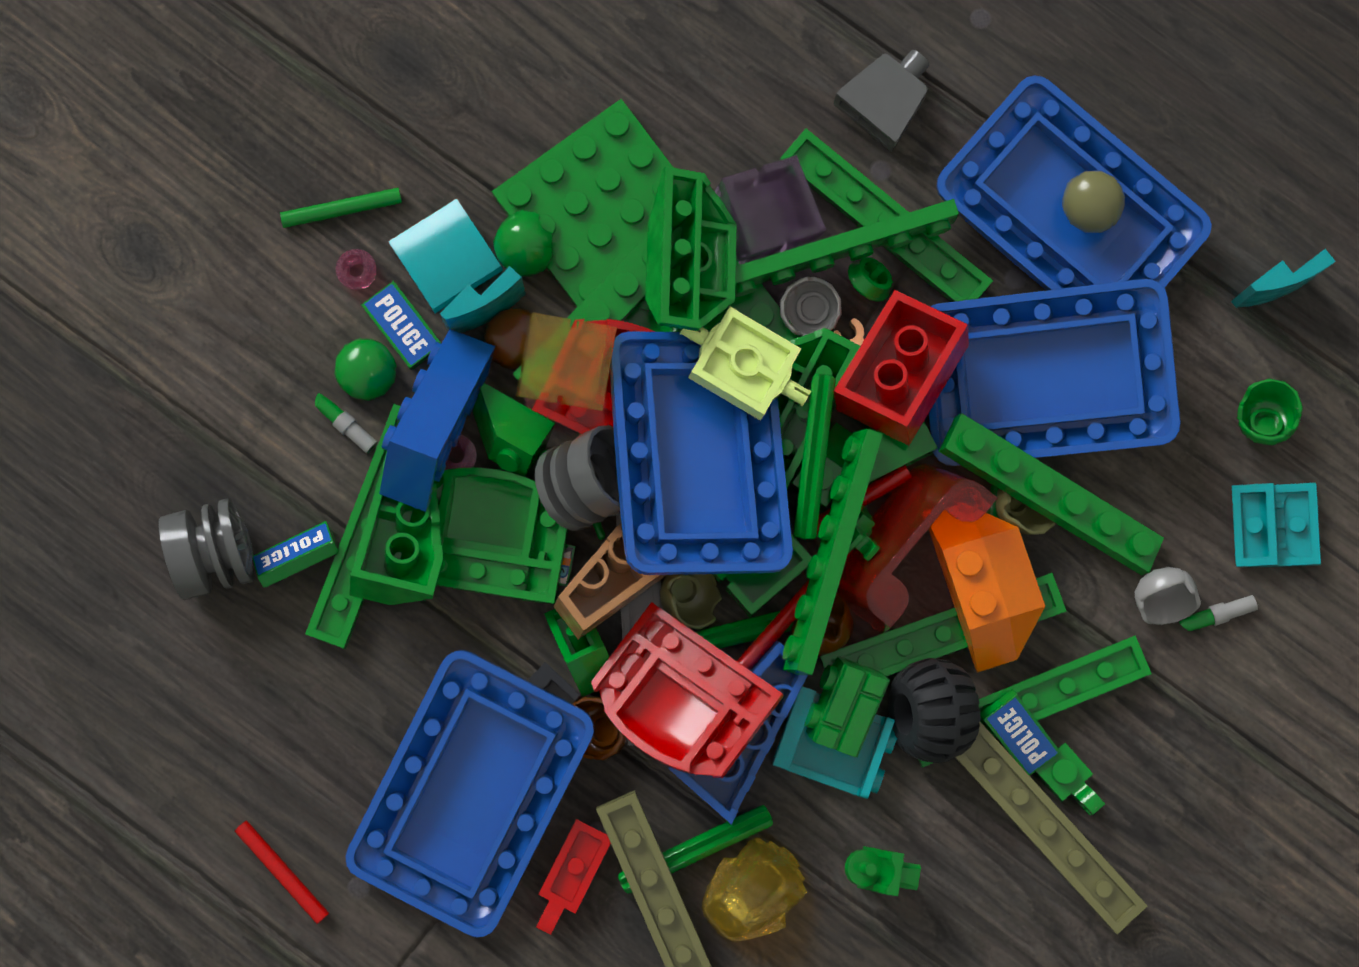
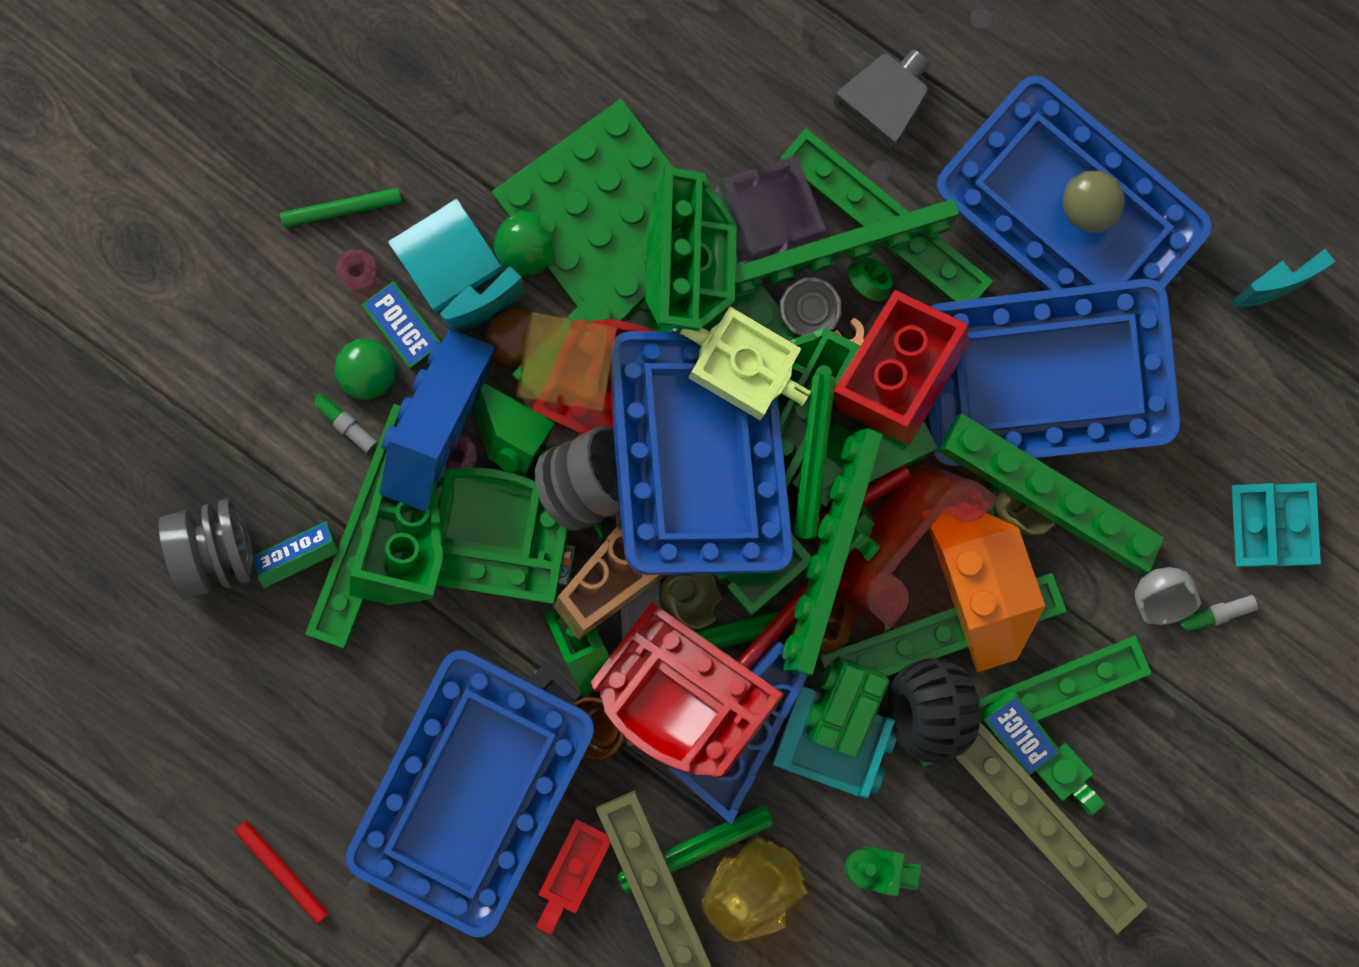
green hair [1237,378,1303,446] -> none

